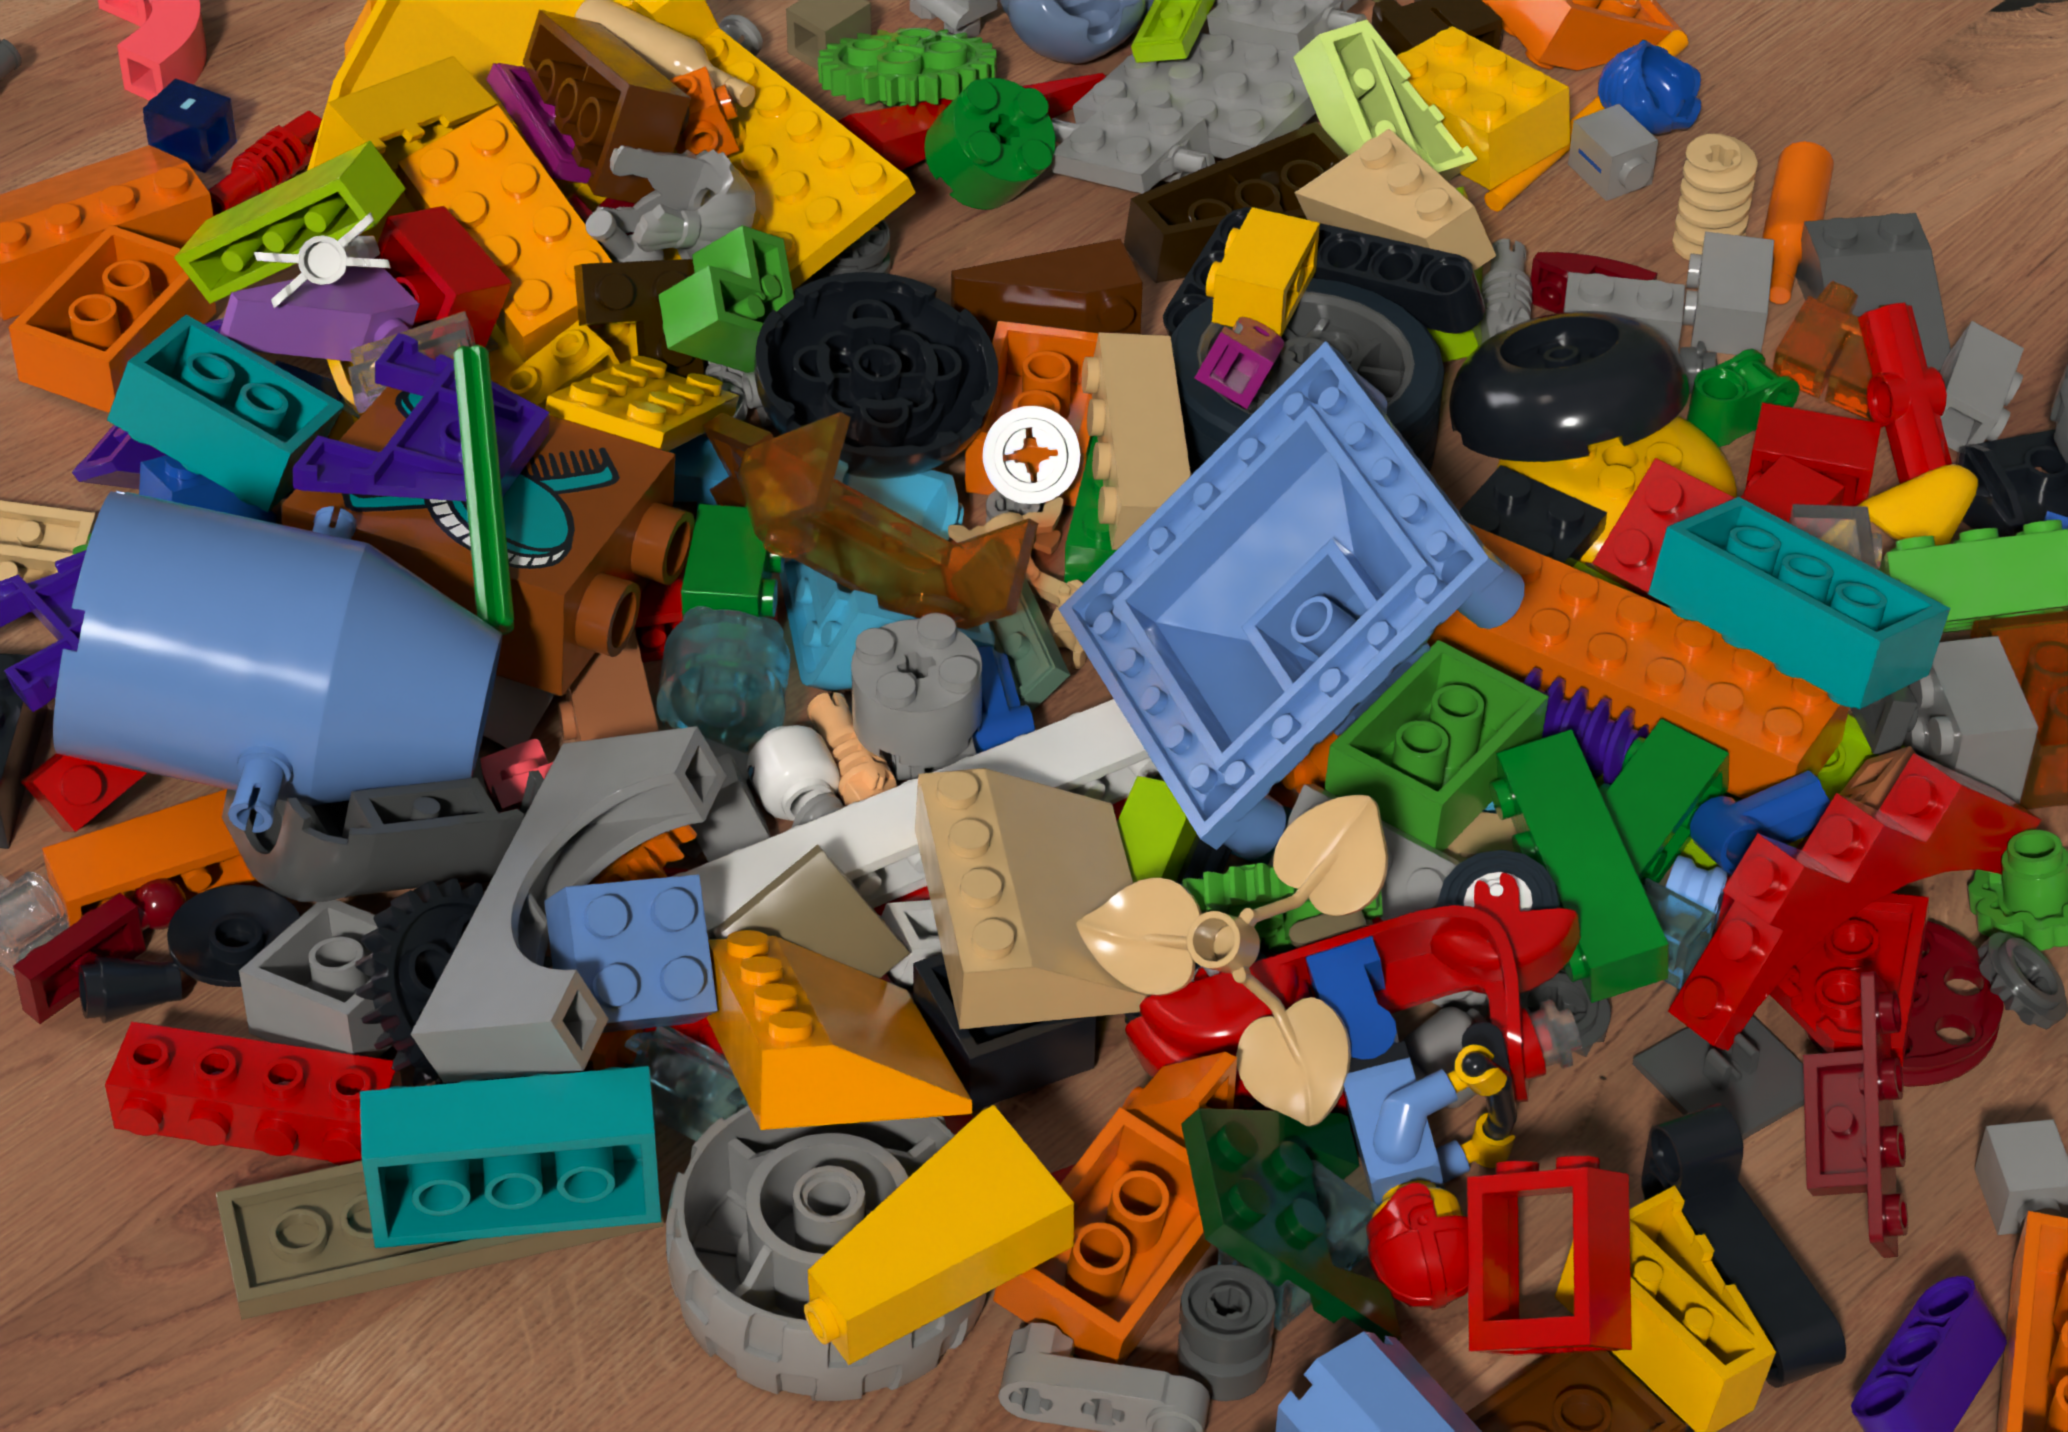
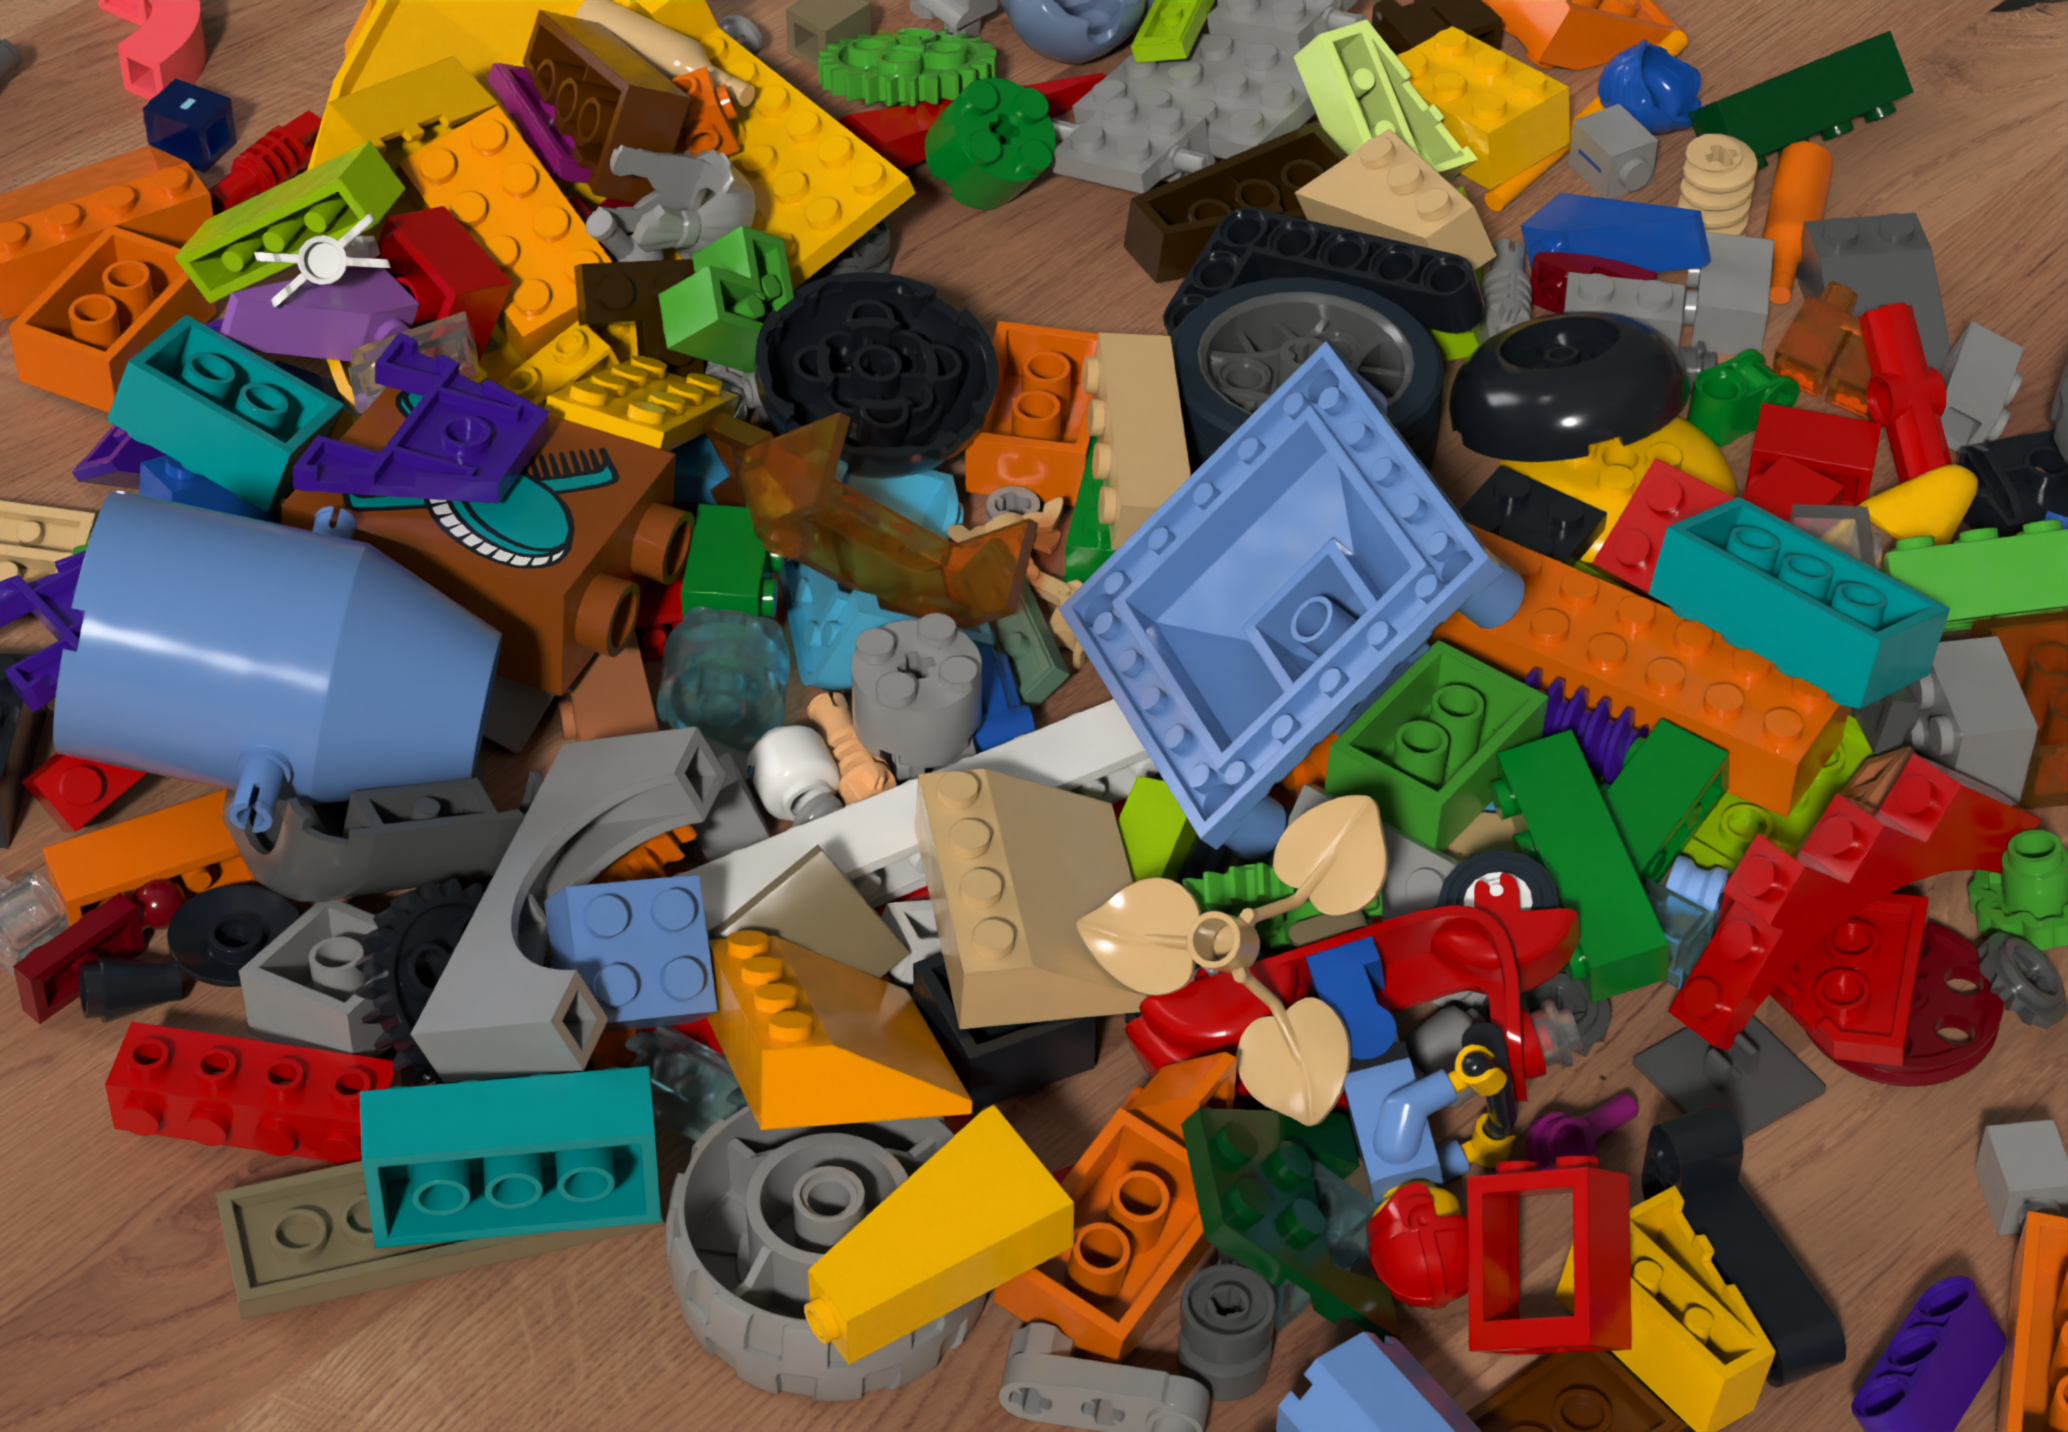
green axle [454,345,514,636] -> none
coral bracket [480,739,553,813] -> none
reddish brown slope [951,238,1143,343] -> none
gear [983,406,1082,504] -> none
magenta leg [1194,317,1284,409] -> none
yellow brick [1206,207,1320,337] -> none
blue piece [1690,770,1831,876] -> none
dark red bracket [1803,971,1908,1258] -> none
none -> blue slope [1521,193,1711,273]
none -> magenta plate [1525,1093,1638,1171]
none -> dark green brick [1688,31,1914,169]

